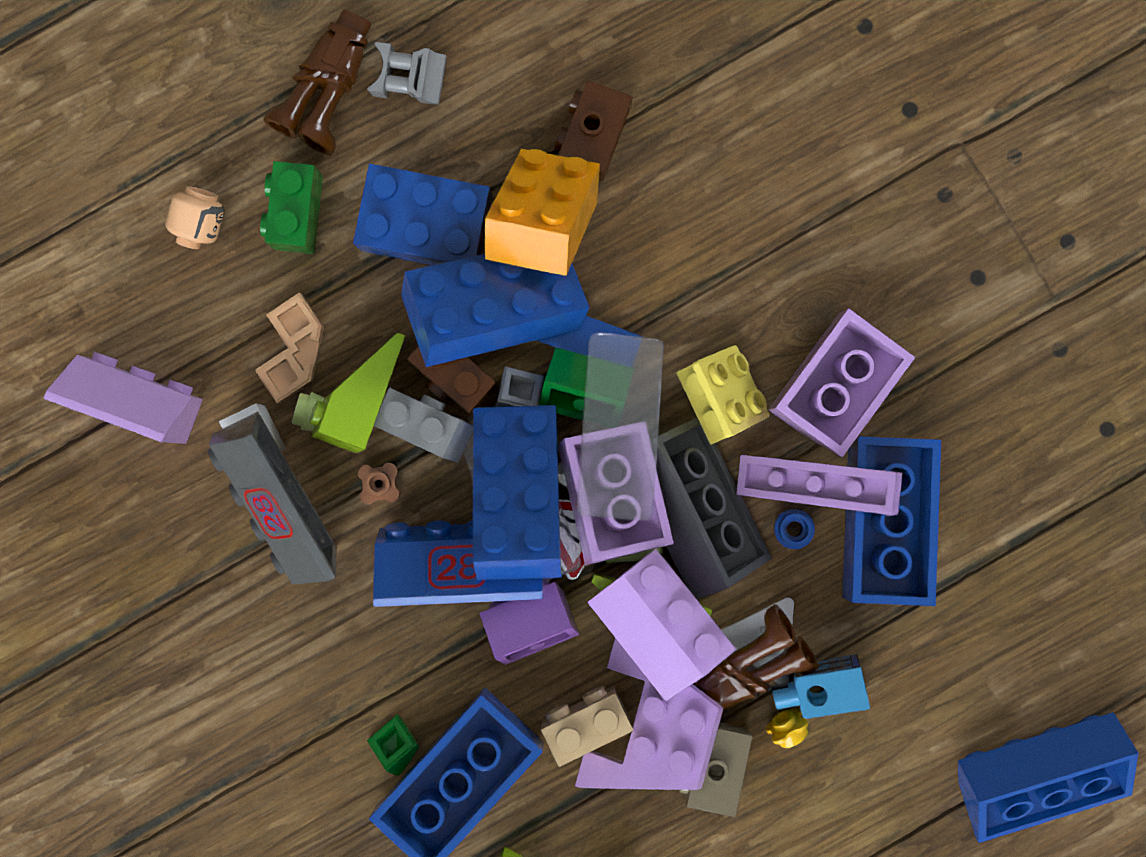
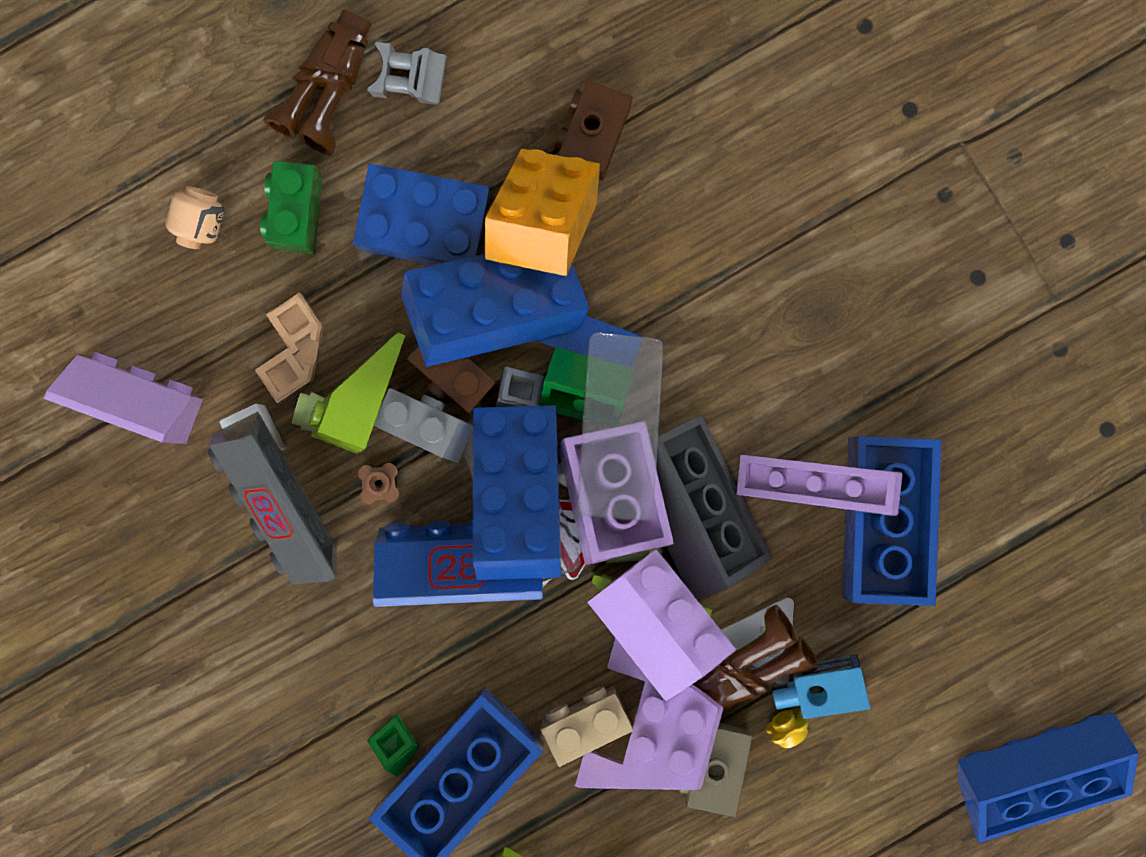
medium lavender brick [480,581,580,665] -> none
light yellow bracket [676,345,769,445] -> none
lavender slope [768,308,915,457] -> none
blue plate [774,509,815,549] -> none

